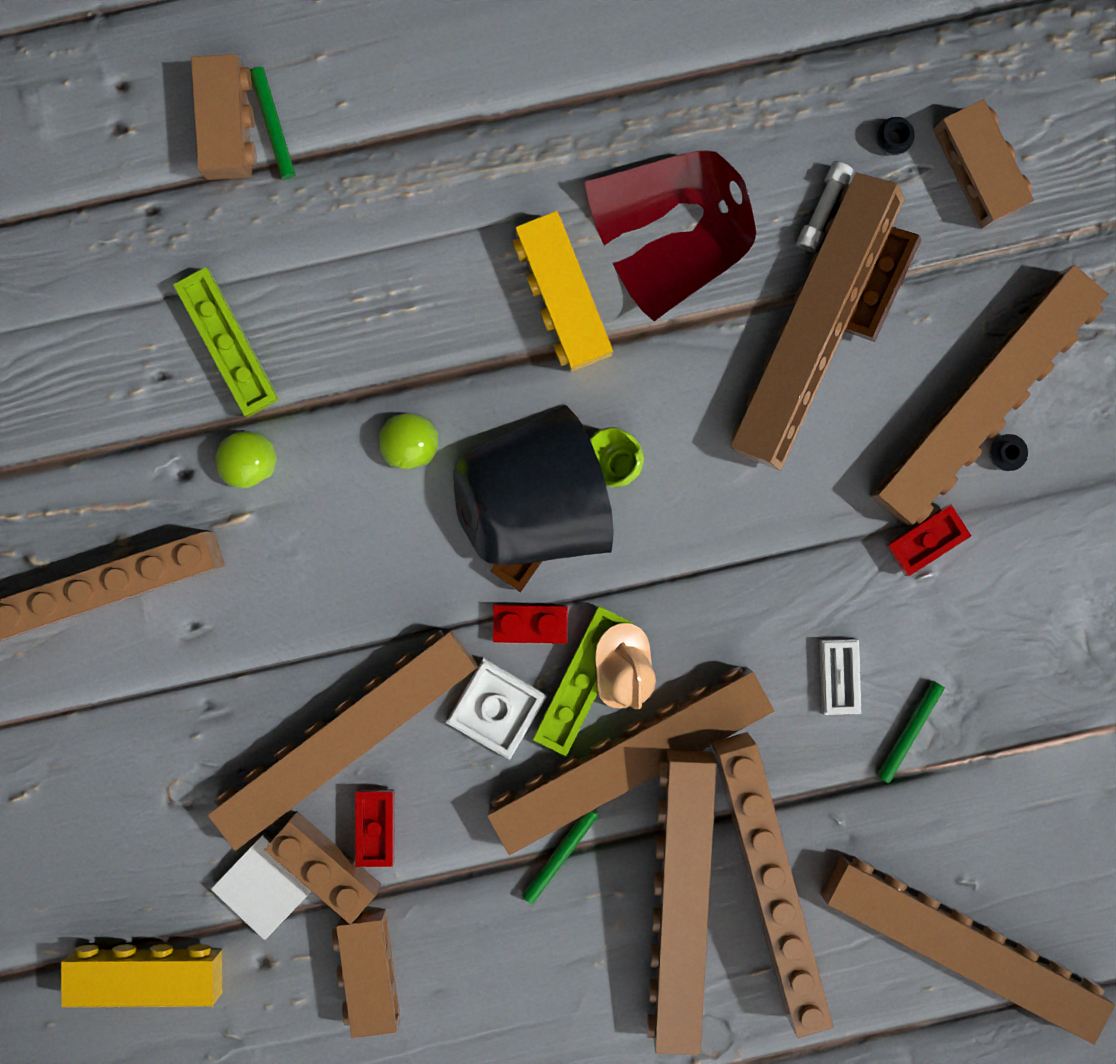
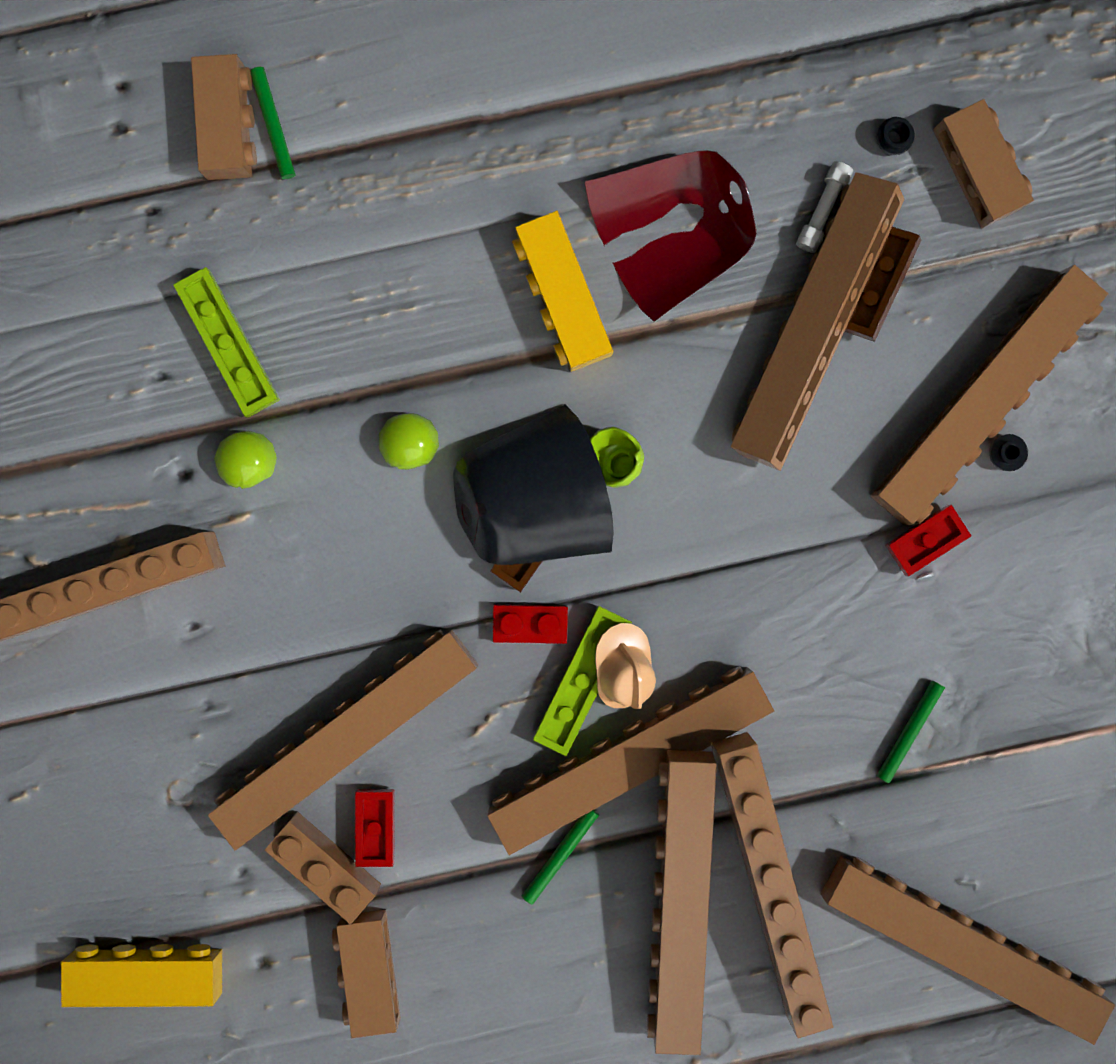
white tile [211,833,312,940] -> none
white tile [446,658,547,760] -> none
white tile [819,639,861,715] -> none

